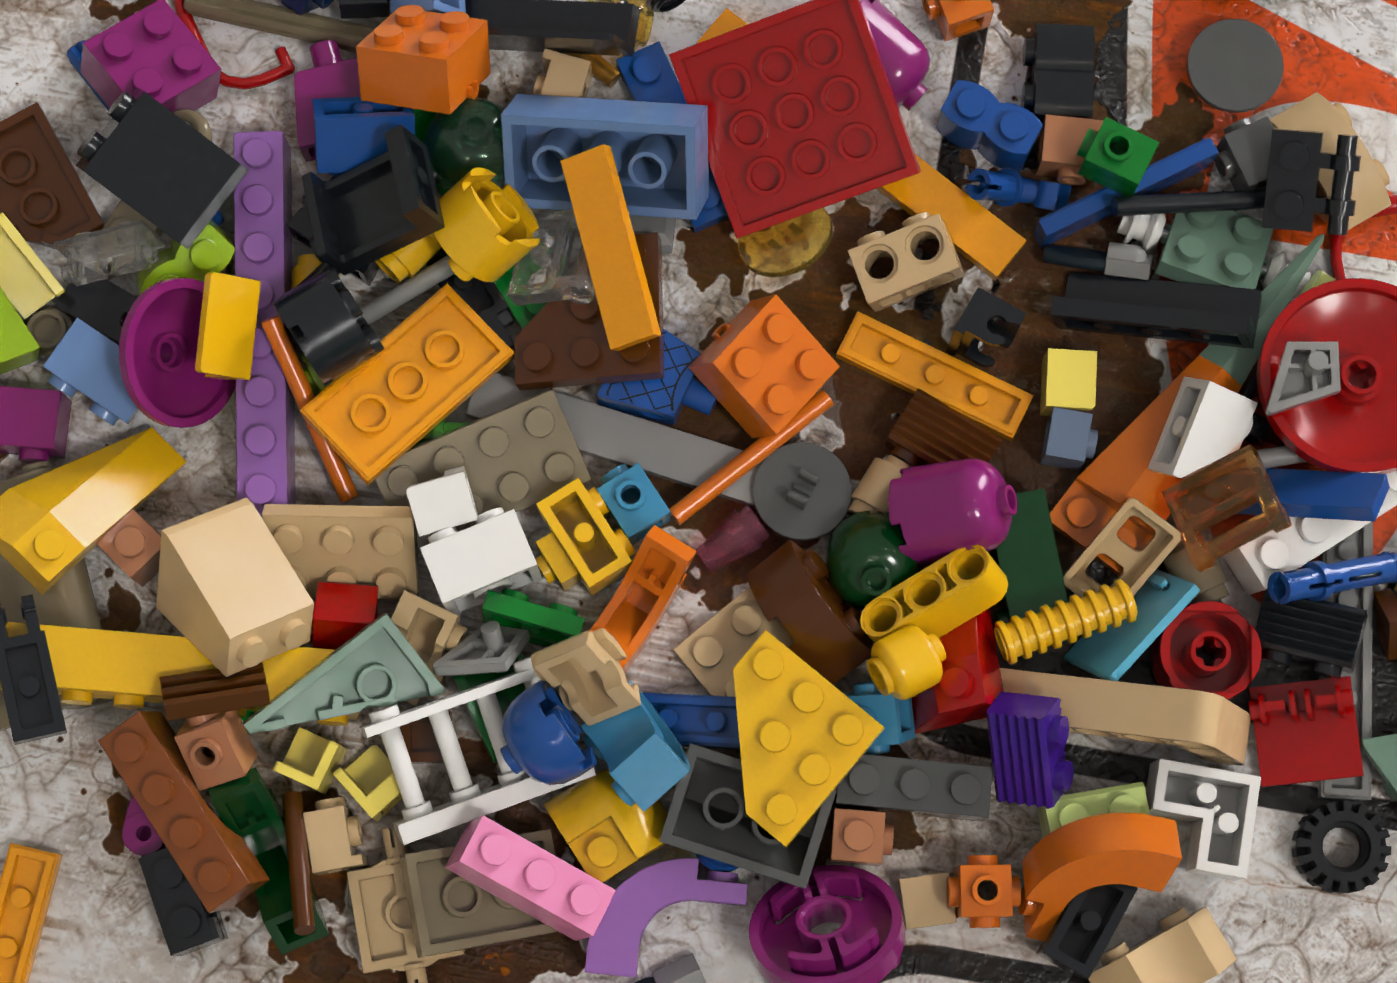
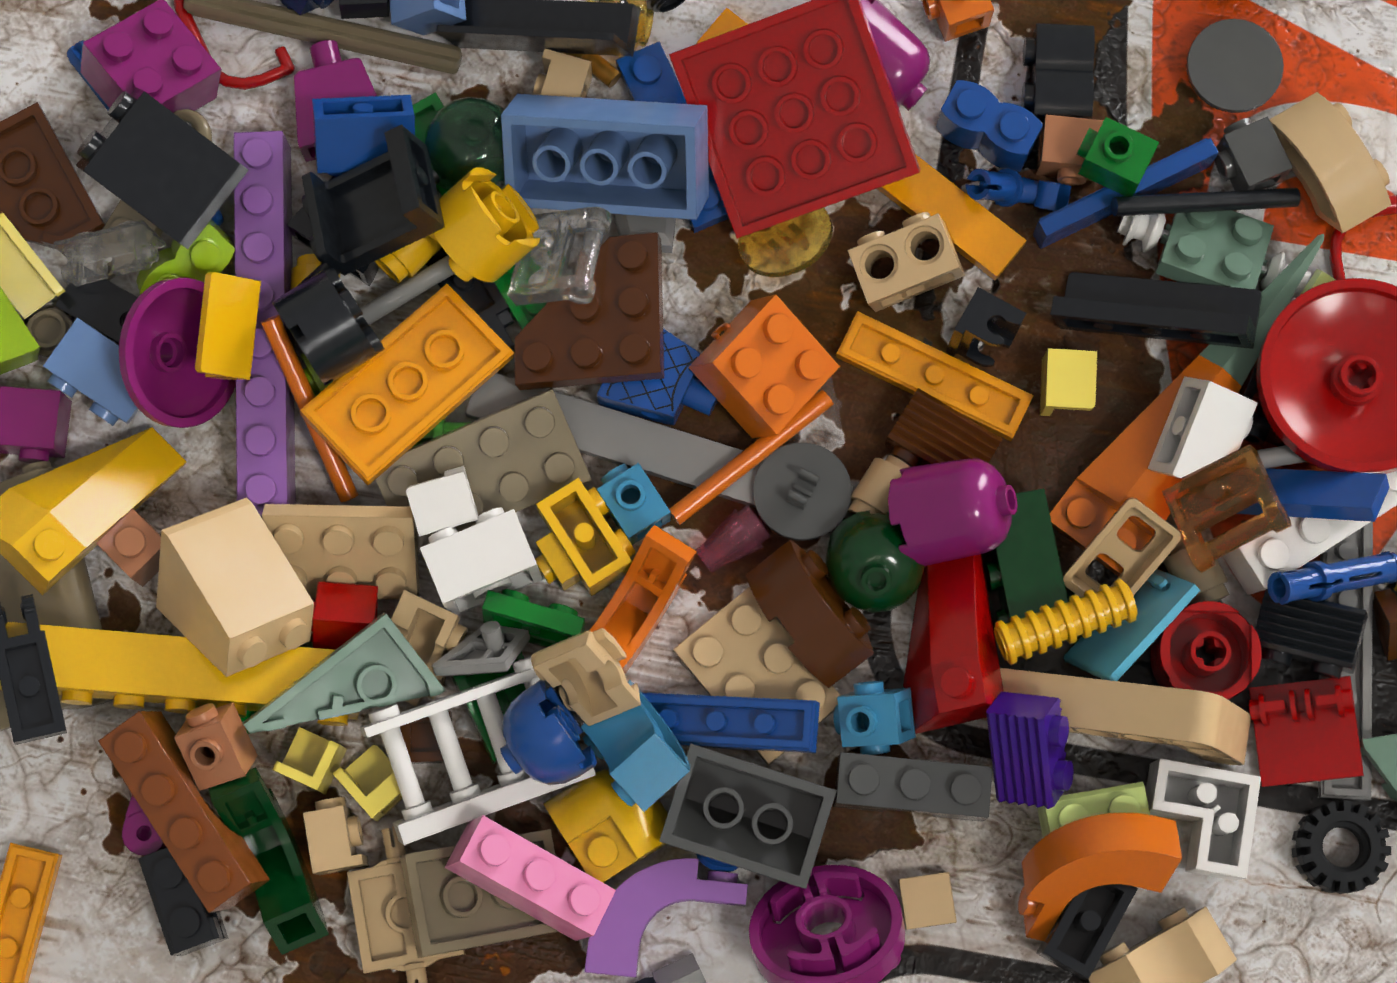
reddish brown tile [159,662,270,721] -> none
reddish brown bar [282,791,315,935] -> none
orange brick [356,5,491,114] -> none
light orange tile [560,144,661,351] -> none
yellow plate [733,630,884,848] -> none
nougat brick [828,808,894,867] -> none
yellow beam [860,544,1008,643] -> none
yellow head [866,625,946,701] -> none
orange brick [946,855,1021,928] -> none
sand blue plate [1040,407,1098,471] -> none
piece [1043,242,1153,280] -> none
black plate [1262,128,1361,235] -> none
light grey piece [1265,342,1341,416] -> none

